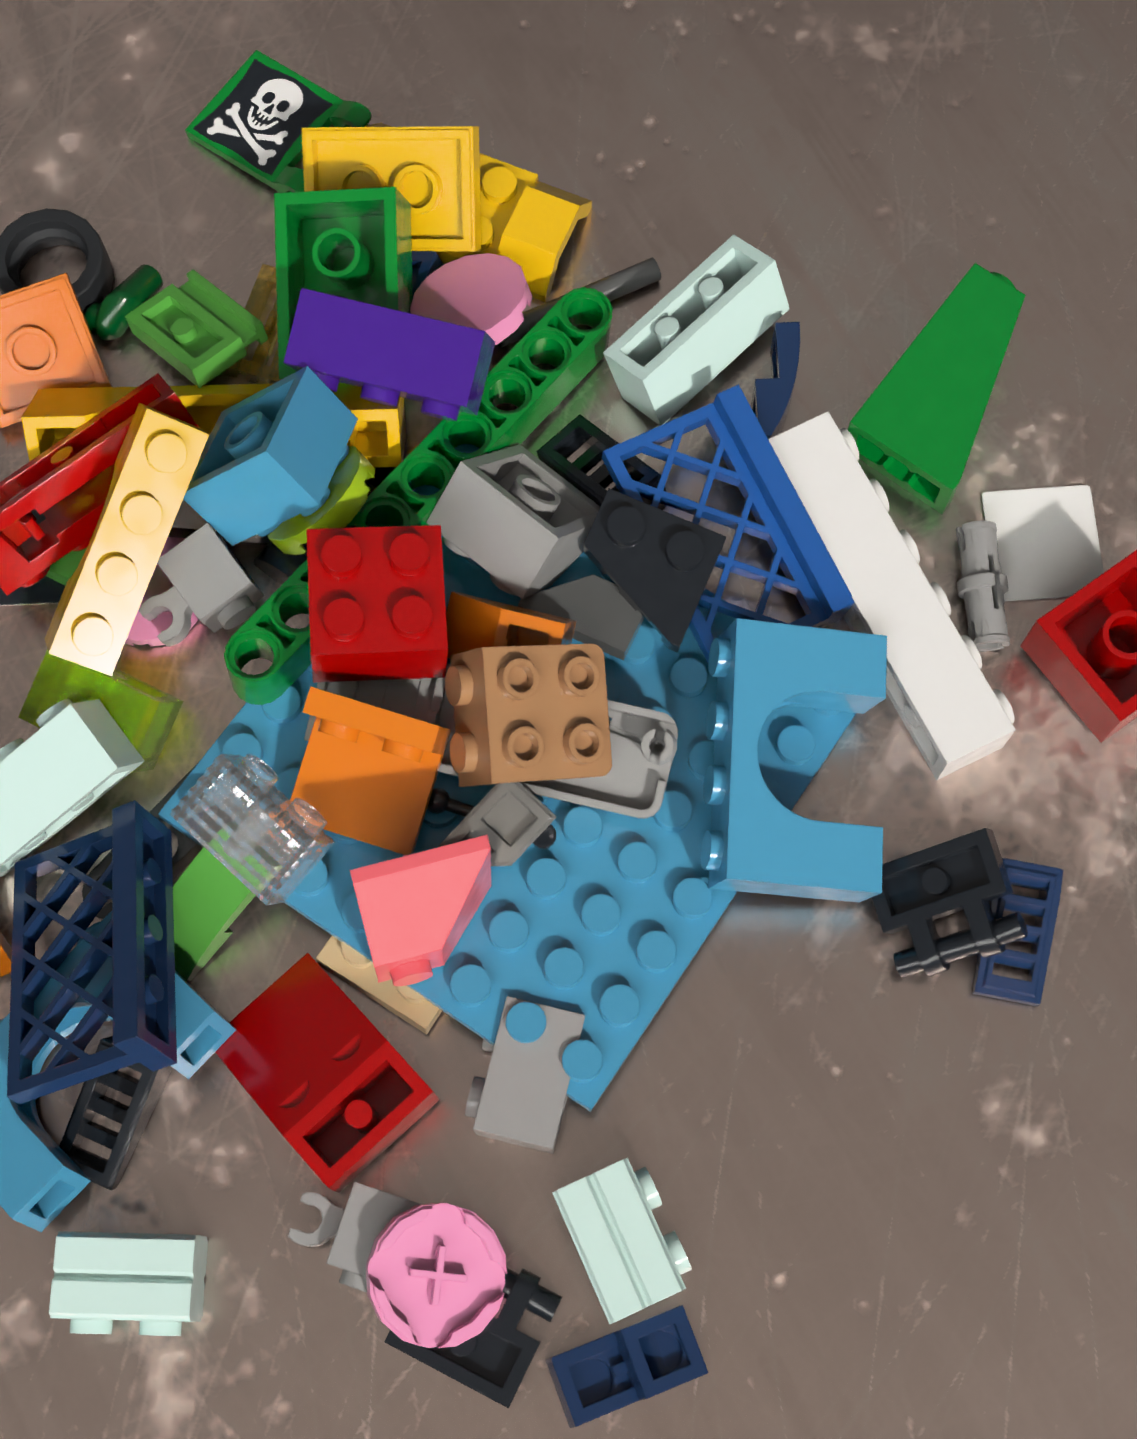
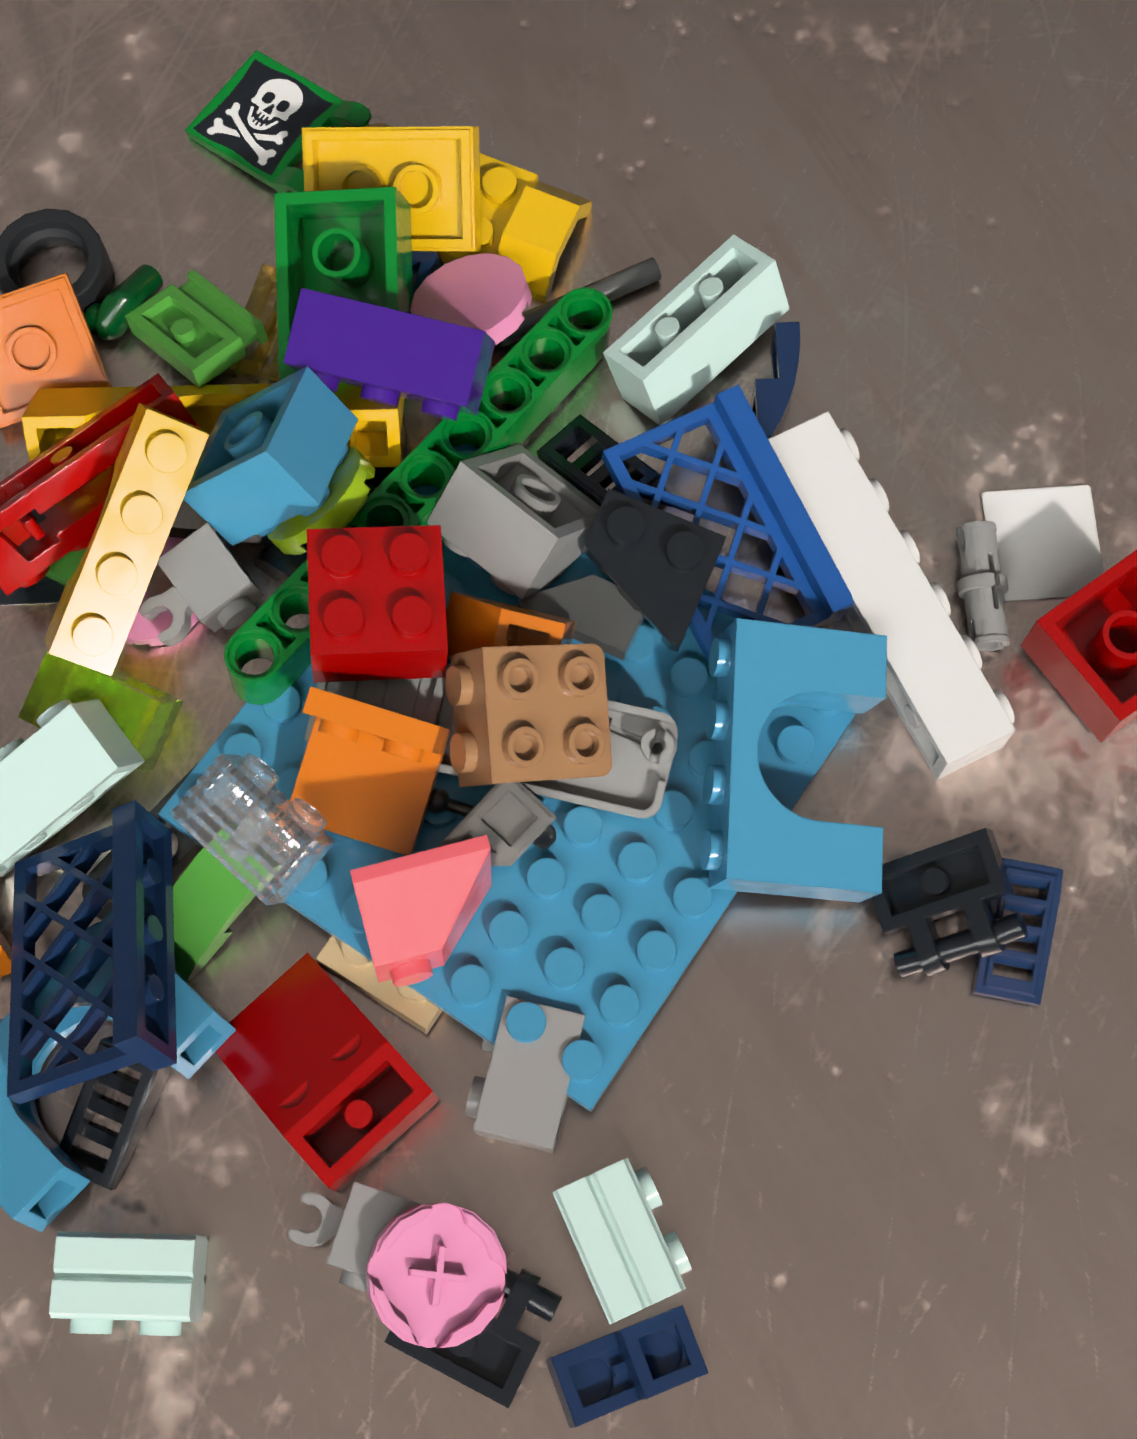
green slope [848,263,1026,515] -> none

